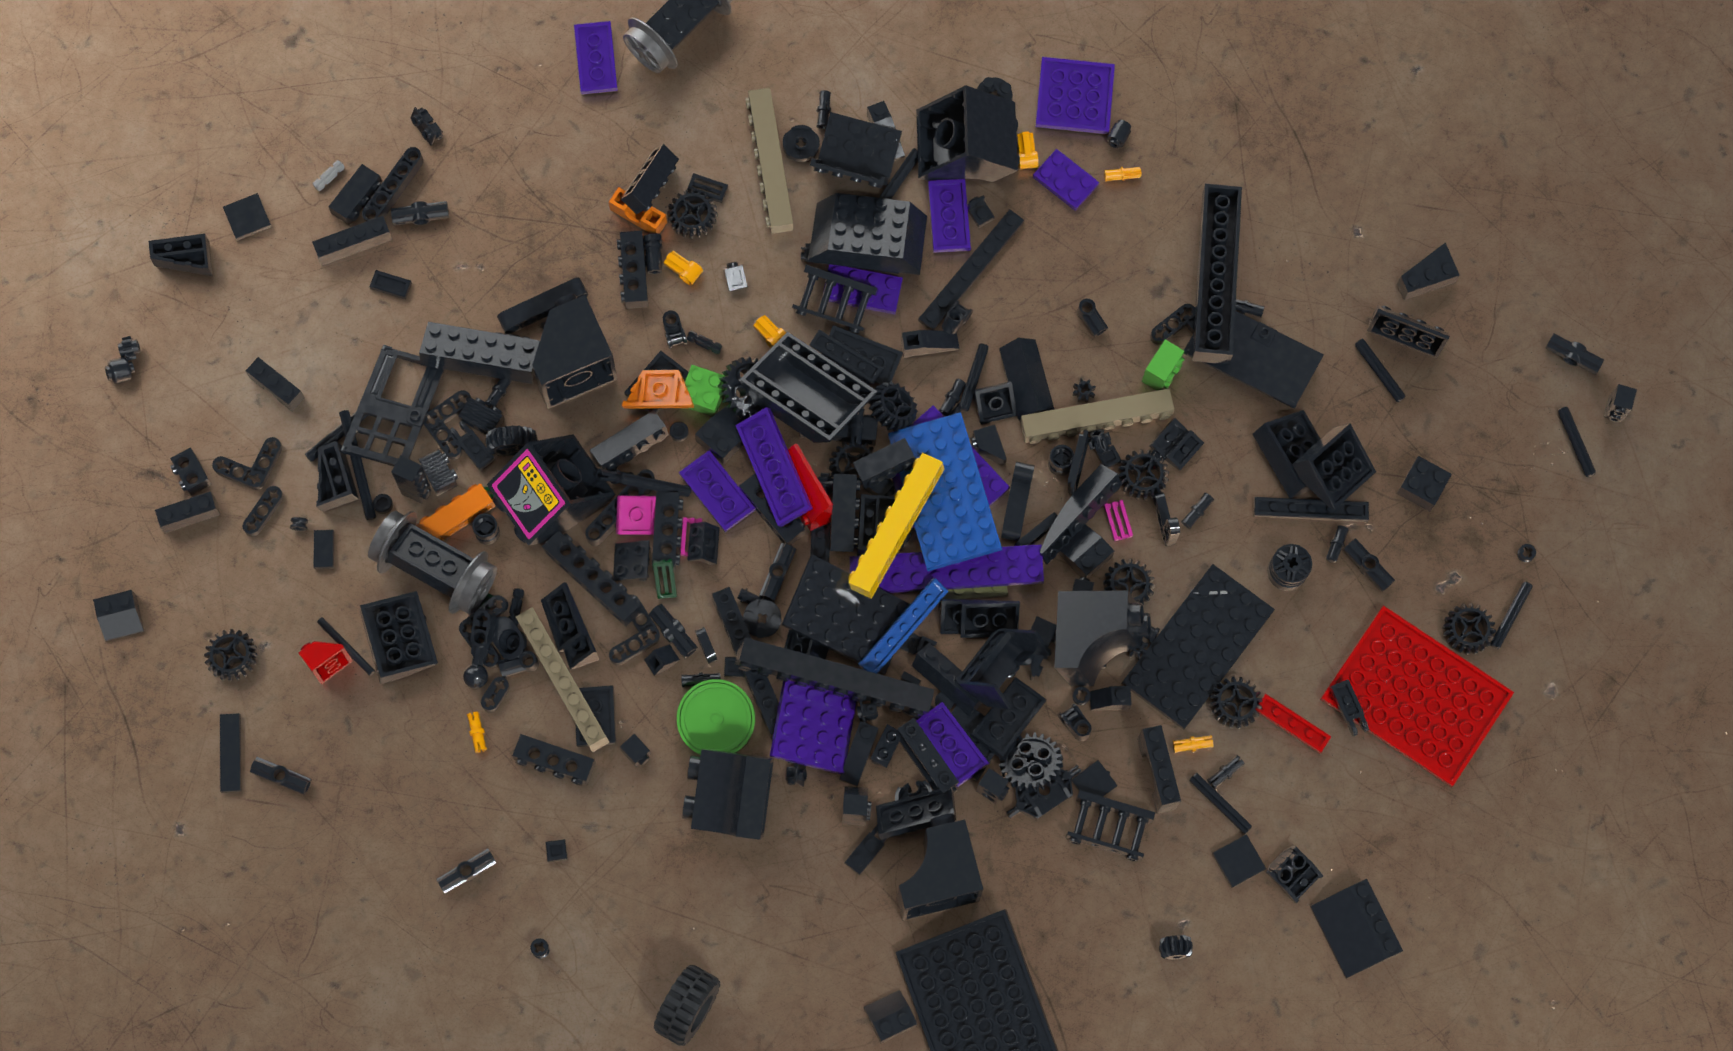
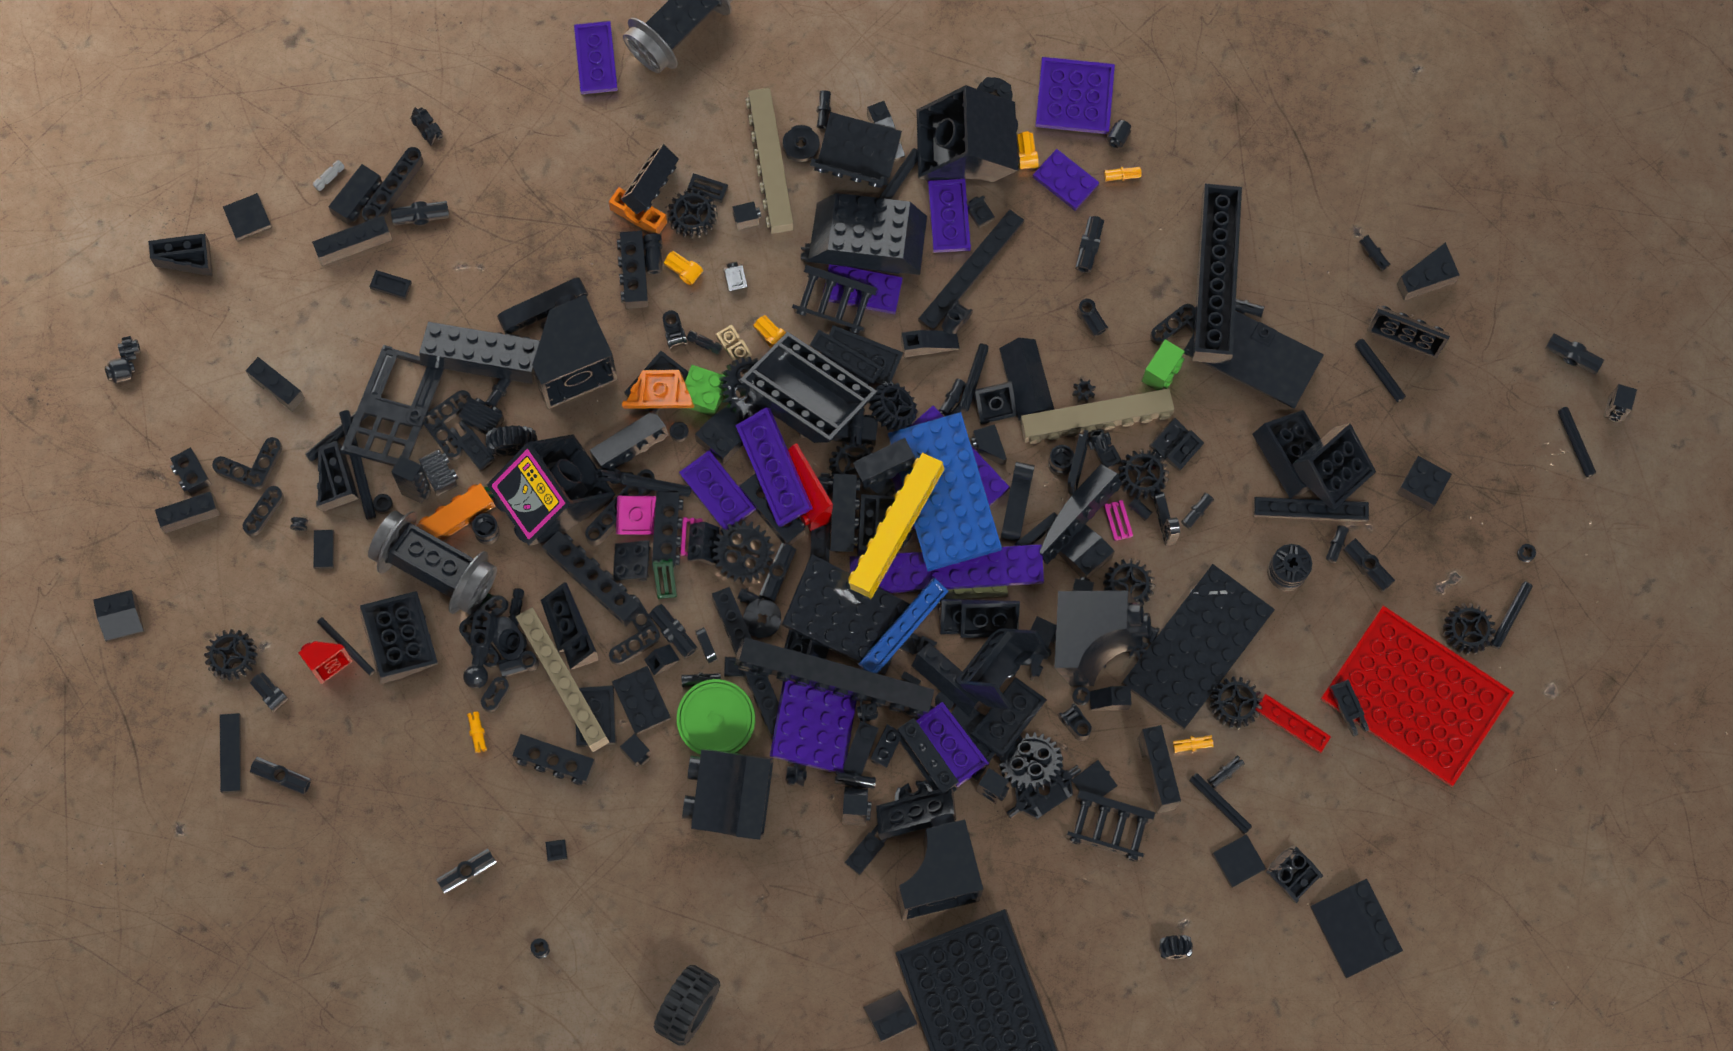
none -> black piece [250,672,289,712]
none -> black plate [612,666,671,735]
none -> black gear [711,520,775,584]
none -> tan slope [715,324,752,361]
none -> black brick [732,201,762,230]
none -> black pin [835,771,876,790]
none -> black piece [1075,216,1105,273]
none -> black pin [1128,497,1153,521]
none -> black pin [1359,235,1391,271]

